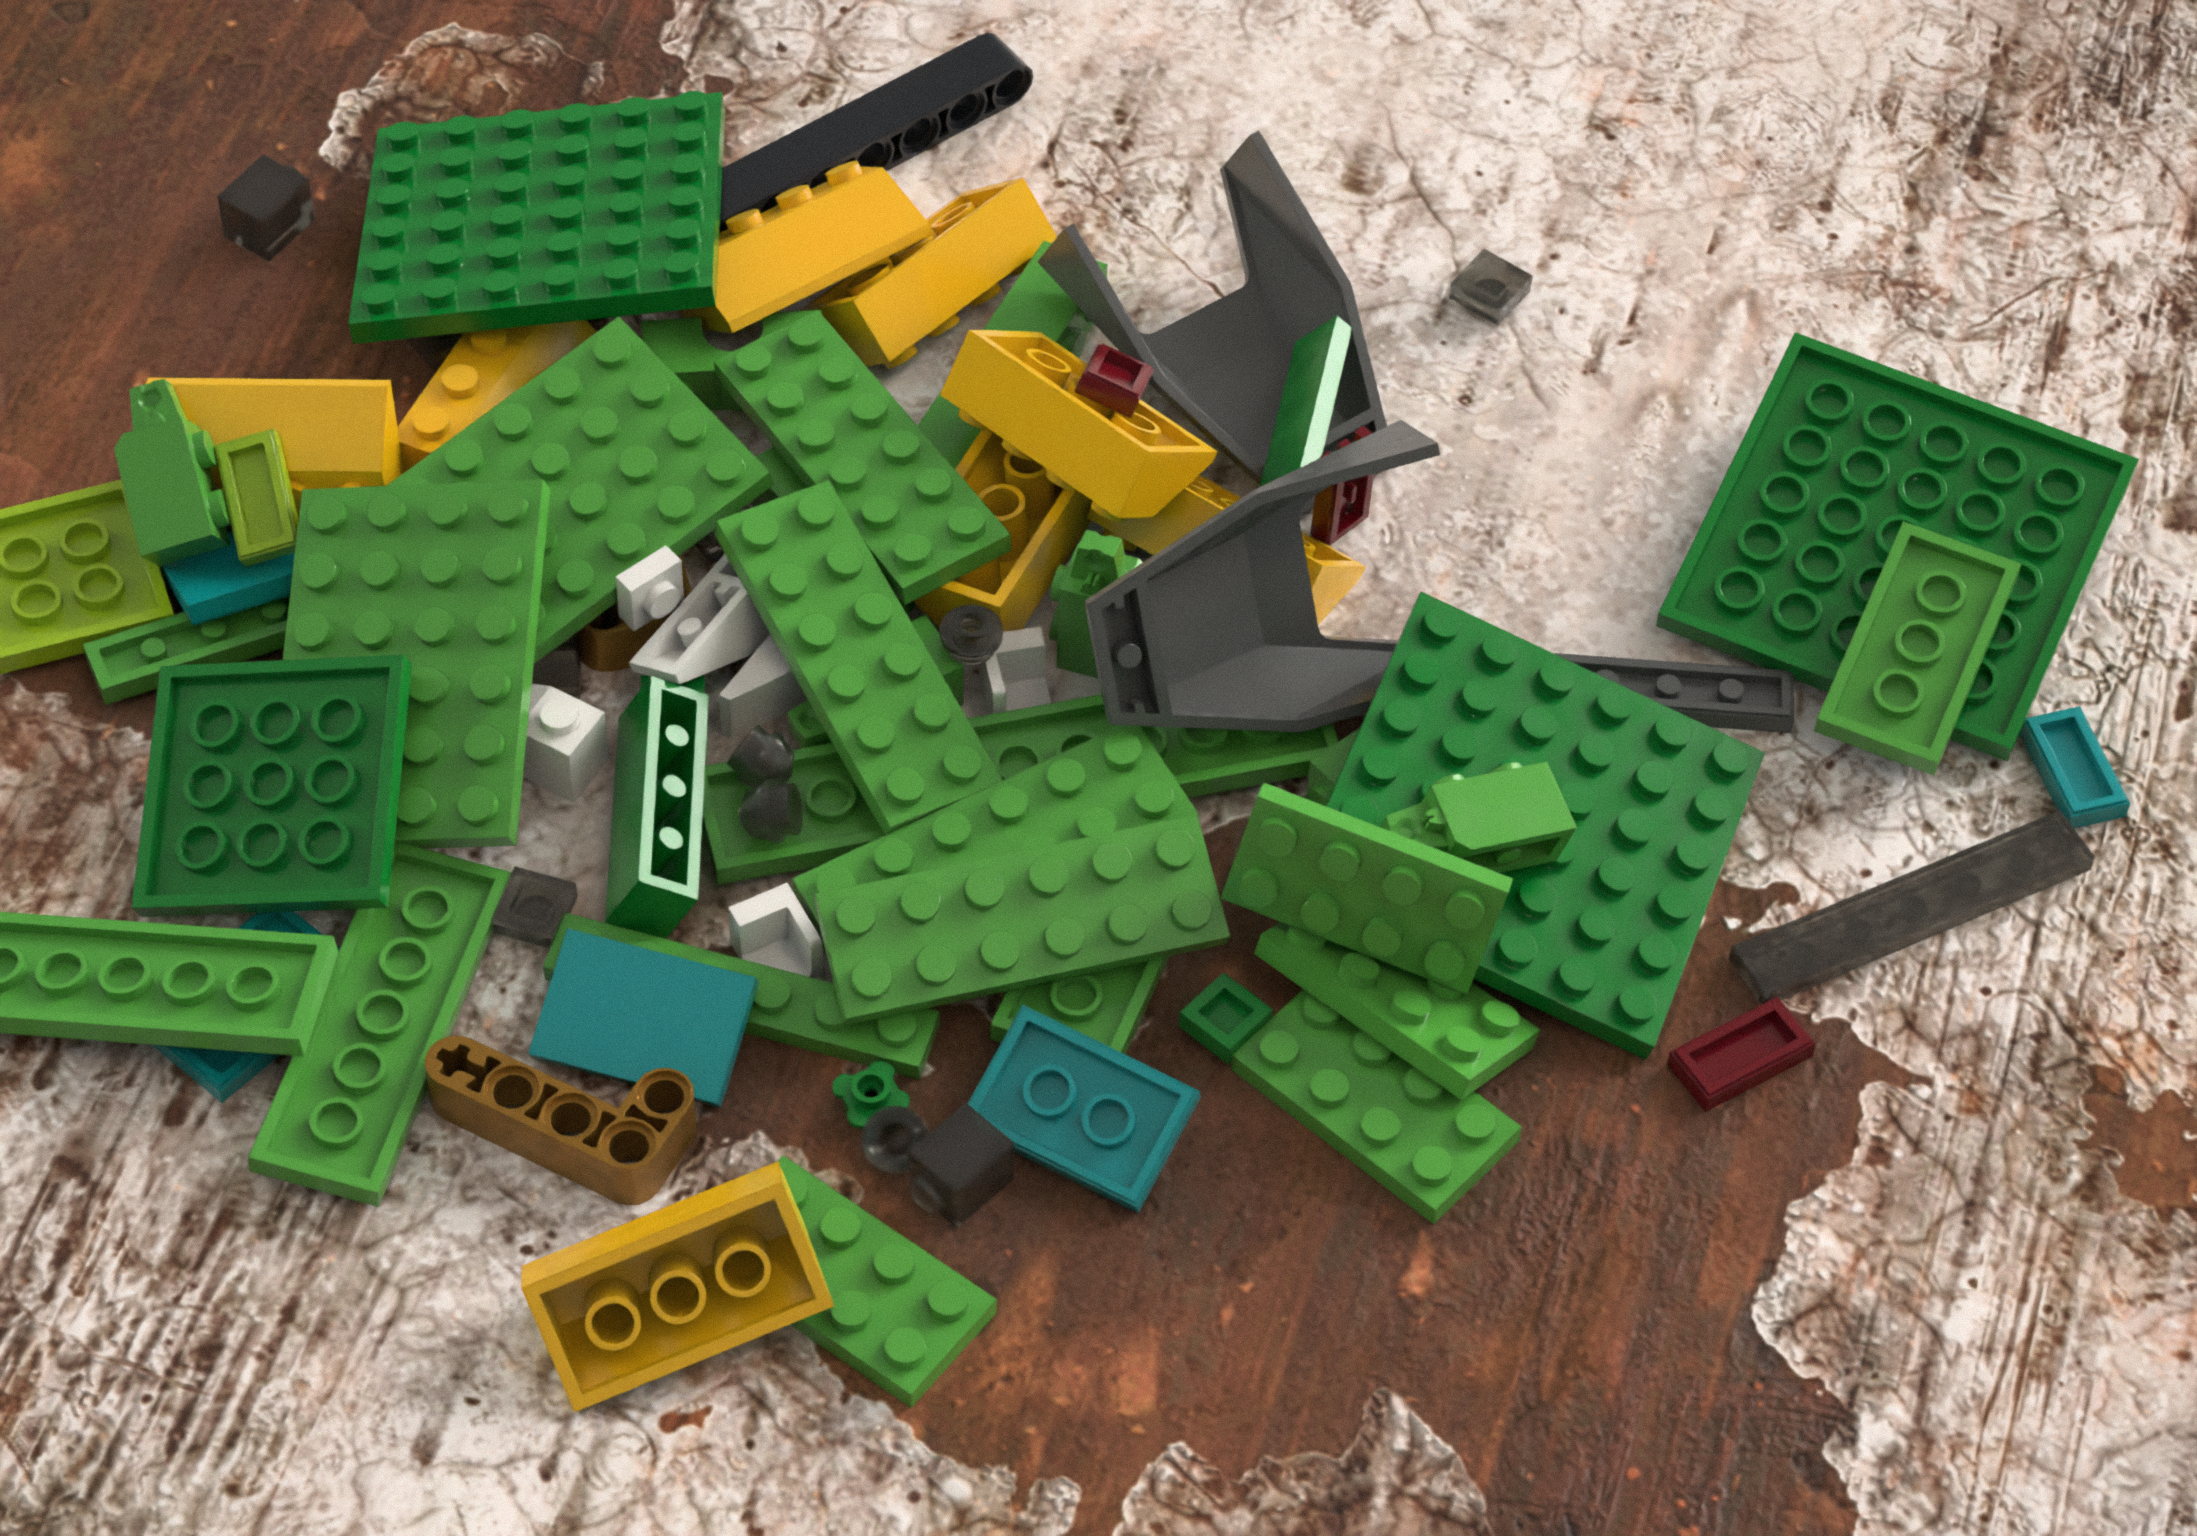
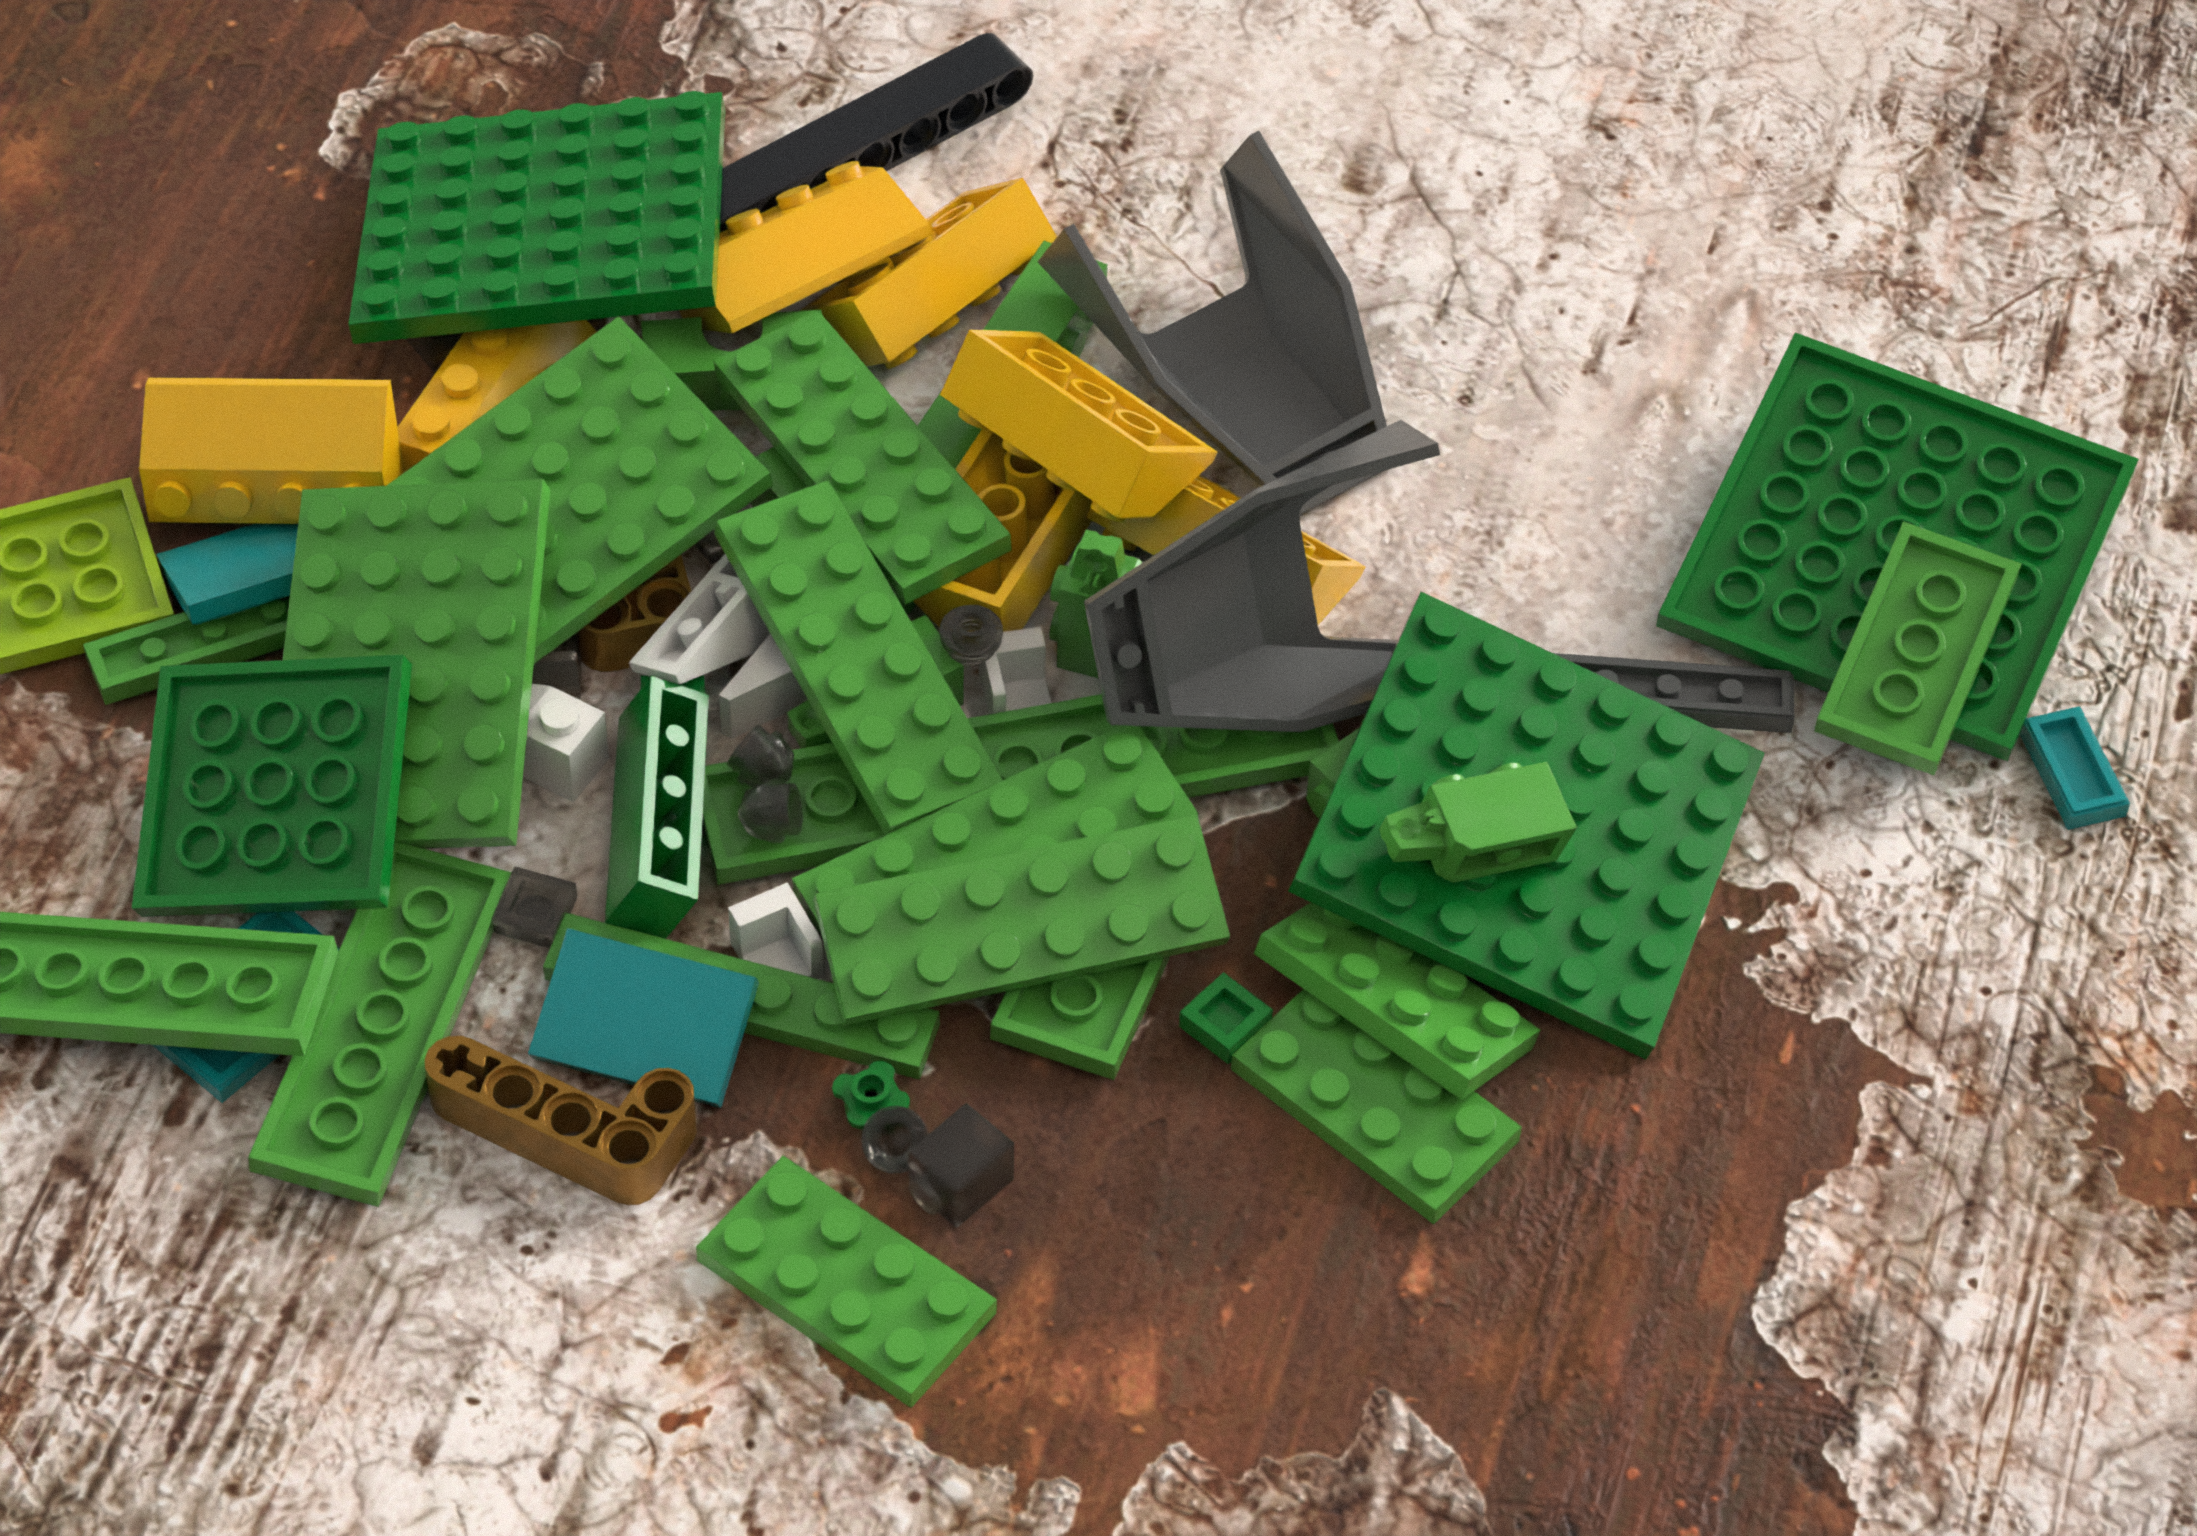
bright green hinge [114,379,231,566] -> none
lime tile [214,428,299,567] -> none
clear smoke brick [217,155,315,262] -> none
yellow slope [521,1161,834,1412] -> none
white plate [615,545,684,631] -> none
teal tile [959,1005,1201,1213] -> none
dark red tile [1074,343,1154,418] -> none
bright green plate [1220,782,1513,994] -> none
green tile [1259,315,1352,487] -> none
dark red tile [1310,426,1374,545] -> none
clear smoke plate [1449,249,1533,326] -> none
dark red tile [1667,997,1816,1112] -> none
clear smoke tile [1729,810,2095,1005] -> none

